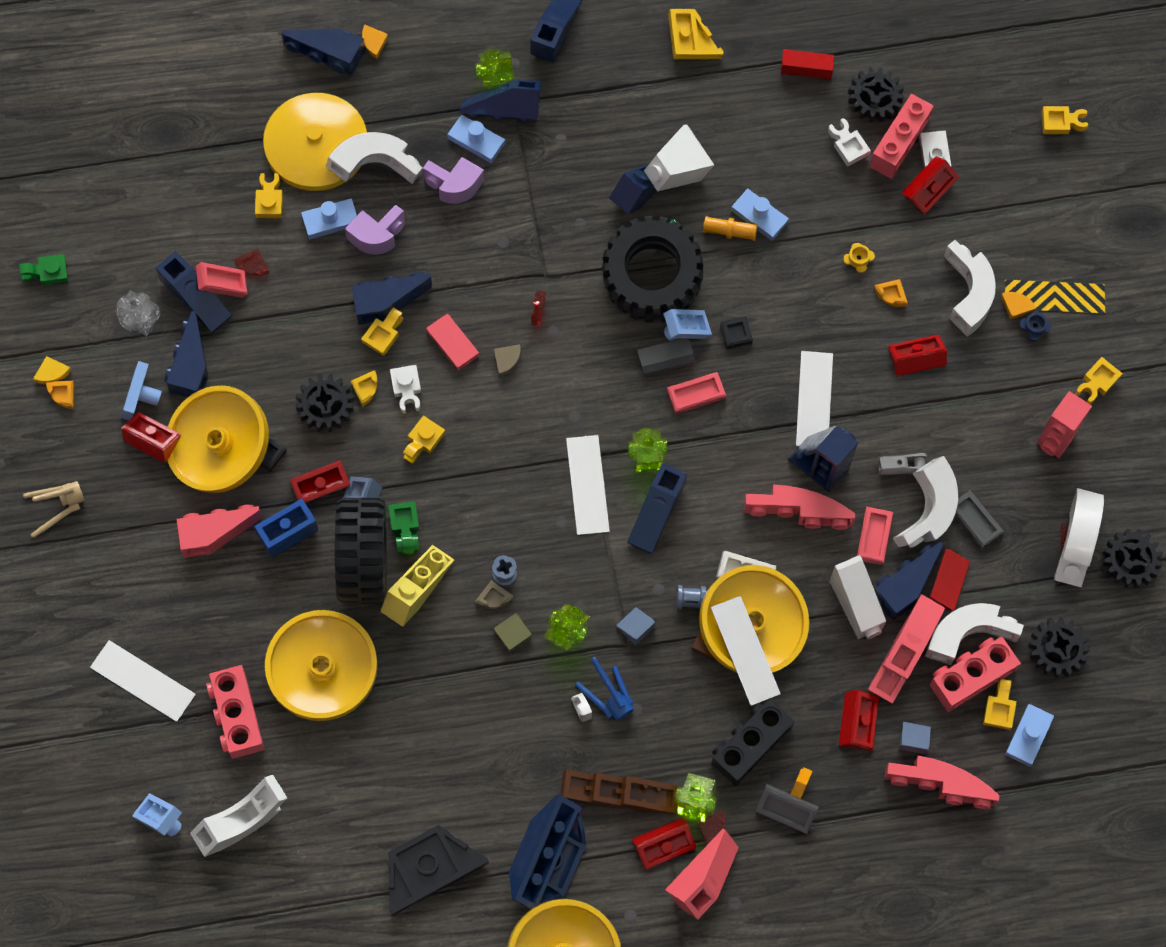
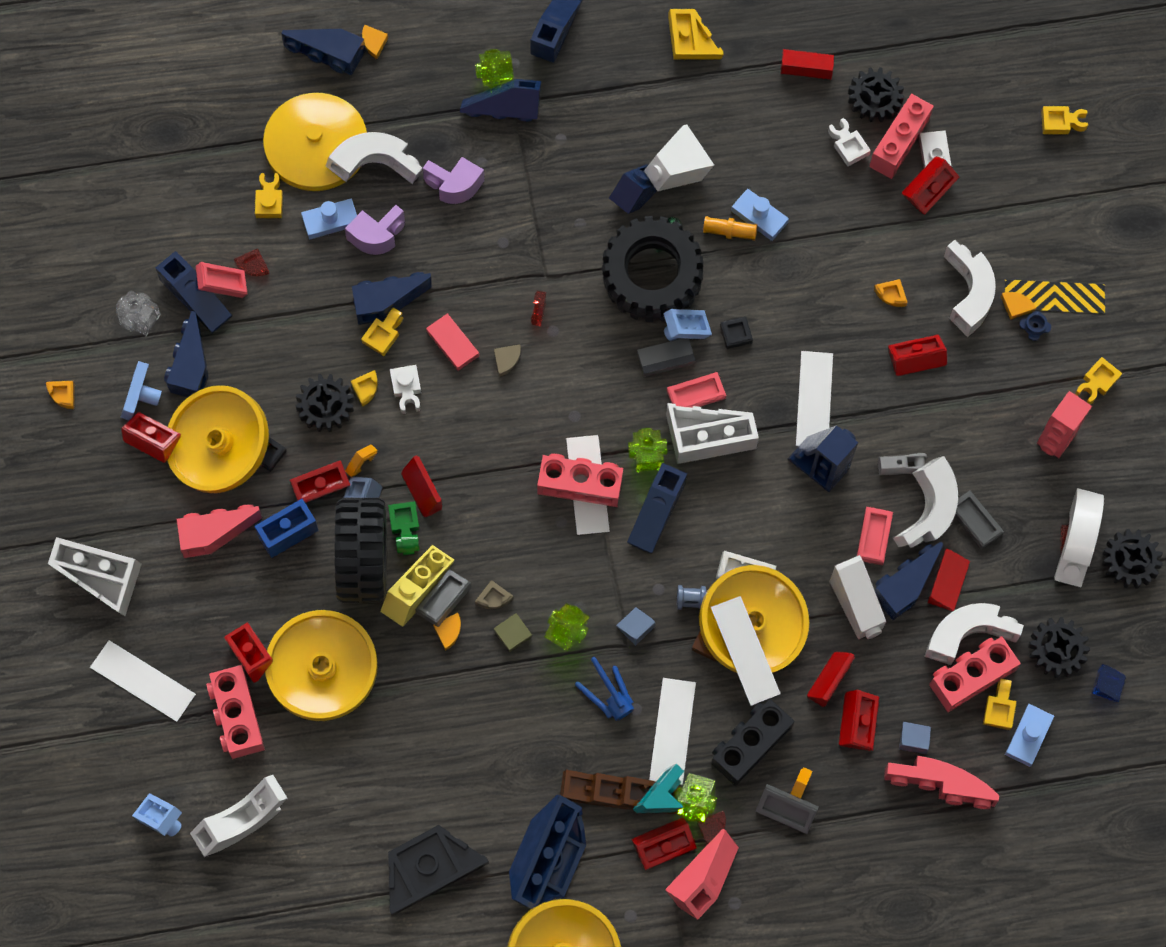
green plate [19,254,68,286] -> none
tan plant [23,481,85,538] -> none
yellow tile [33,356,71,384] -> none
yellow plate [403,415,445,464] -> none
light blue tile [448,115,505,164] -> none
sand blue bush [492,555,517,587] -> none
white tile [571,693,592,722] -> none
coral slope [744,484,855,530] -> none
yellow plate [843,243,875,273] -> none
coral slope [867,594,945,704] -> none
none -> white wedge [48,537,141,616]
none -> red slope [224,622,273,683]
none -> light orange tile [345,444,378,477]
none -> red slope [401,455,442,517]
none -> dark grey tile [415,570,472,627]
none -> light orange tile [433,613,461,651]
none -> coral brick [537,454,623,507]
none -> teal slope [633,764,684,813]
none -> white sticker [649,678,696,785]
none -> white wedge [666,403,759,464]
none -> red slope [807,652,855,707]
none -> clear blue slope [1092,664,1126,702]

